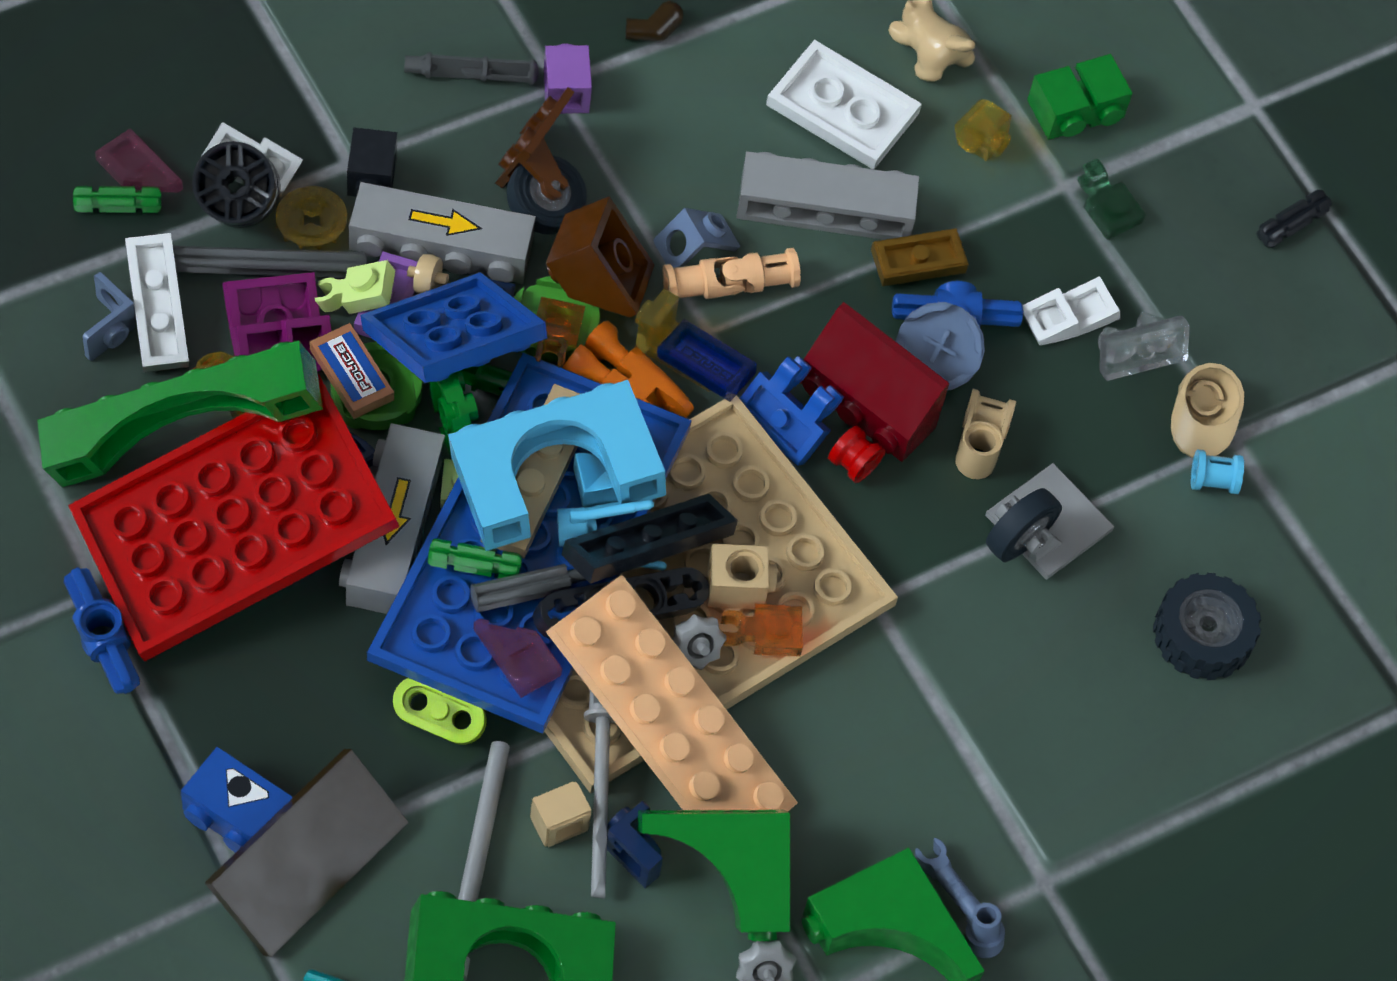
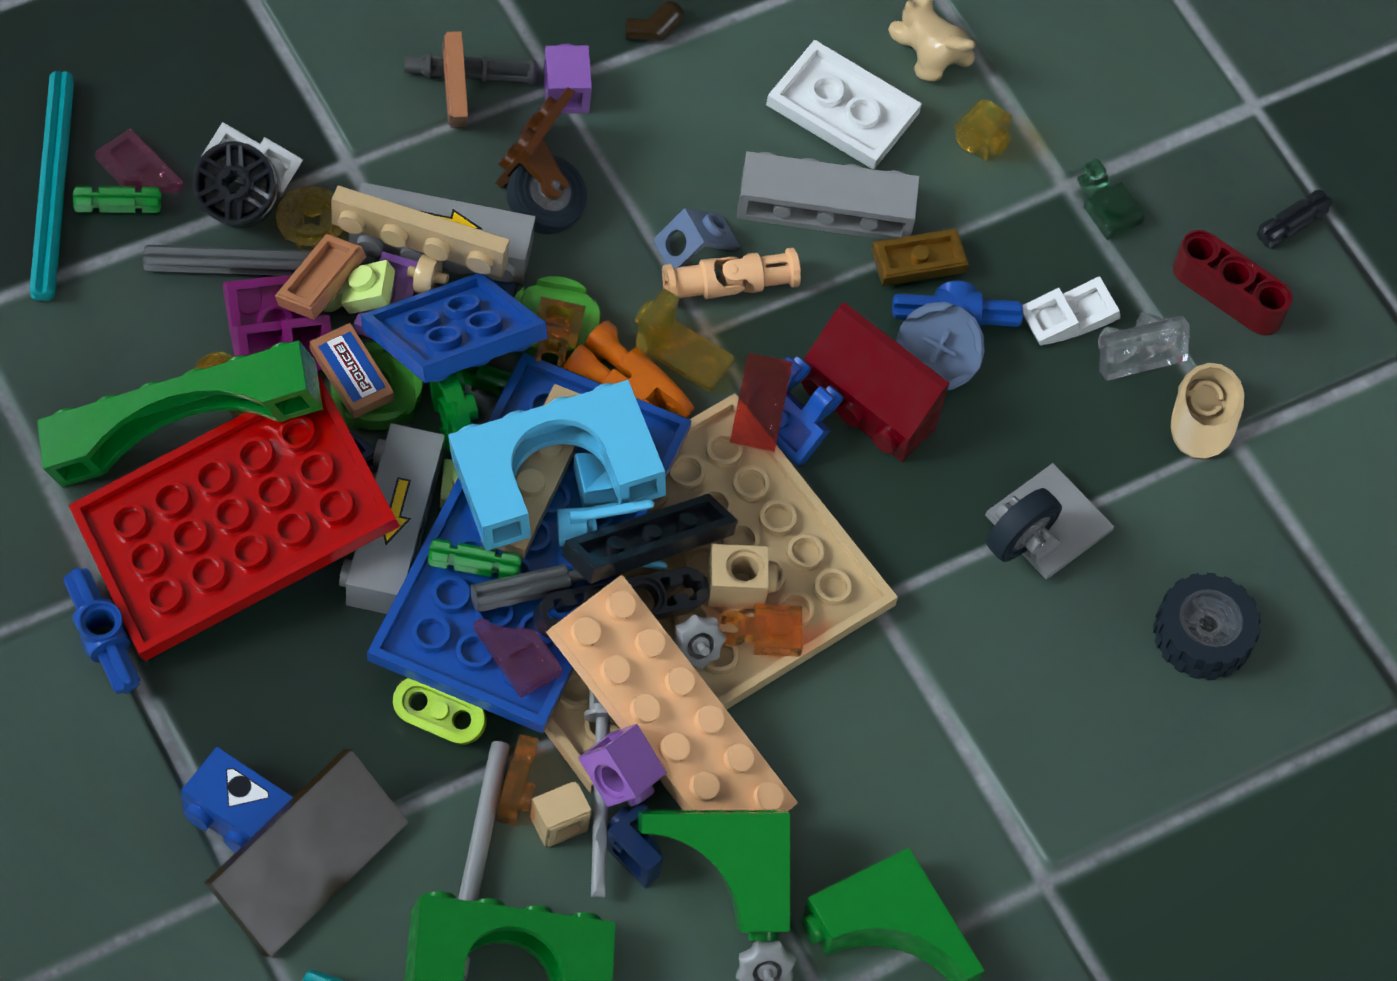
sand blue bracket [83,272,137,361] -> none
white plate [125,233,189,372] -> none
black brick [347,127,397,197] -> none
reddish brown slope [546,196,655,318] -> none
clear blue tile [657,319,757,402] -> none
red wheel [828,425,886,484] -> none
sand blue brick [915,838,1005,958] -> none
tan piece [956,389,1016,479] -> none
green piece [1027,54,1133,140] -> none
medium azure bush [1191,449,1244,494] -> none
none -> teal axle [29,71,74,302]
none -> nougat tile [275,233,366,320]
none -> tan plate [331,185,509,278]
none -> nougat tile [442,31,468,128]
none -> clear orange plate [497,734,539,826]
none -> medium lavender brick [578,724,667,807]
none -> clear red tile [730,353,793,452]
none -> dark red beam [1173,230,1293,335]

